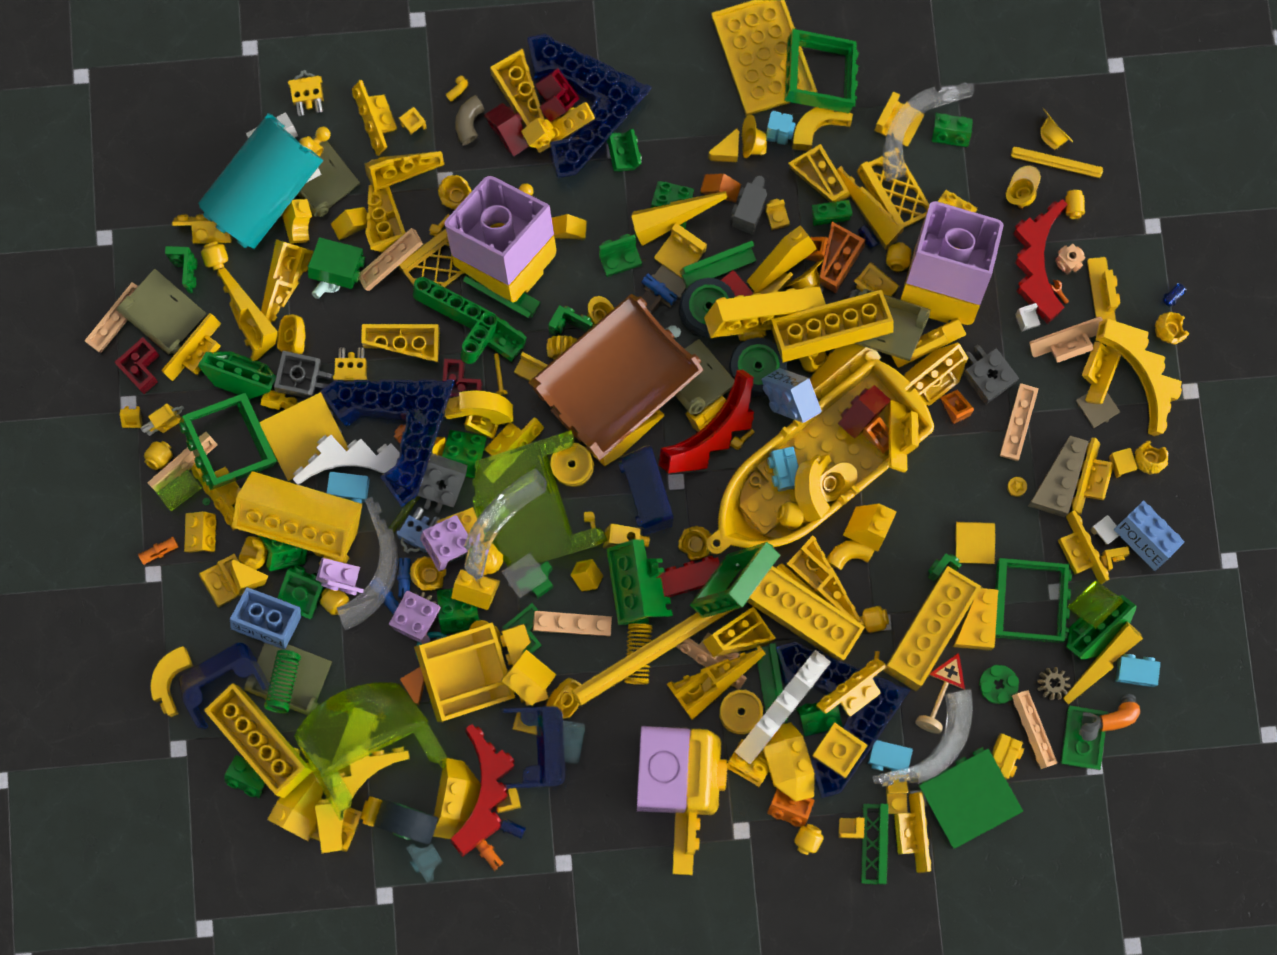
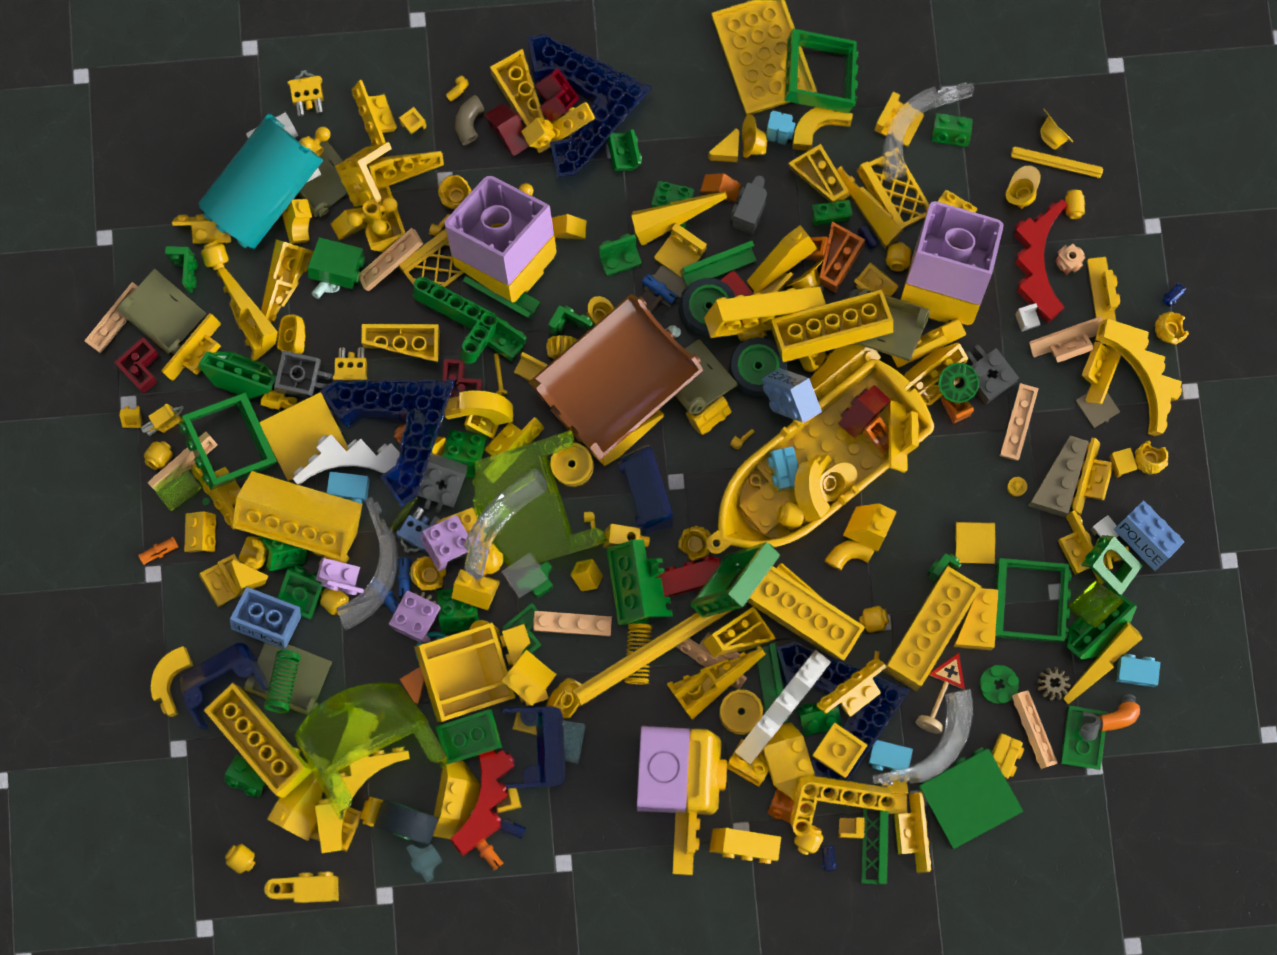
red arch [658,370,754,473] -> none
yellow bracket [765,199,790,231] -> none
yellow wedge [785,536,864,625] -> none
orange hand [1050,280,1069,304] -> none
none -> yellow head [225,844,255,874]
none -> yellow brick [265,872,339,903]
none -> yellow bracket [335,142,392,207]
none -> yellow piece [347,197,397,234]
none -> green plate [436,709,502,765]
none -> yellow wedge [709,828,781,864]
none -> yellow beam [790,775,896,836]
none -> clear blue pin [822,846,838,871]
none -> green wheel [939,363,979,403]
none -> panel [1081,535,1142,596]

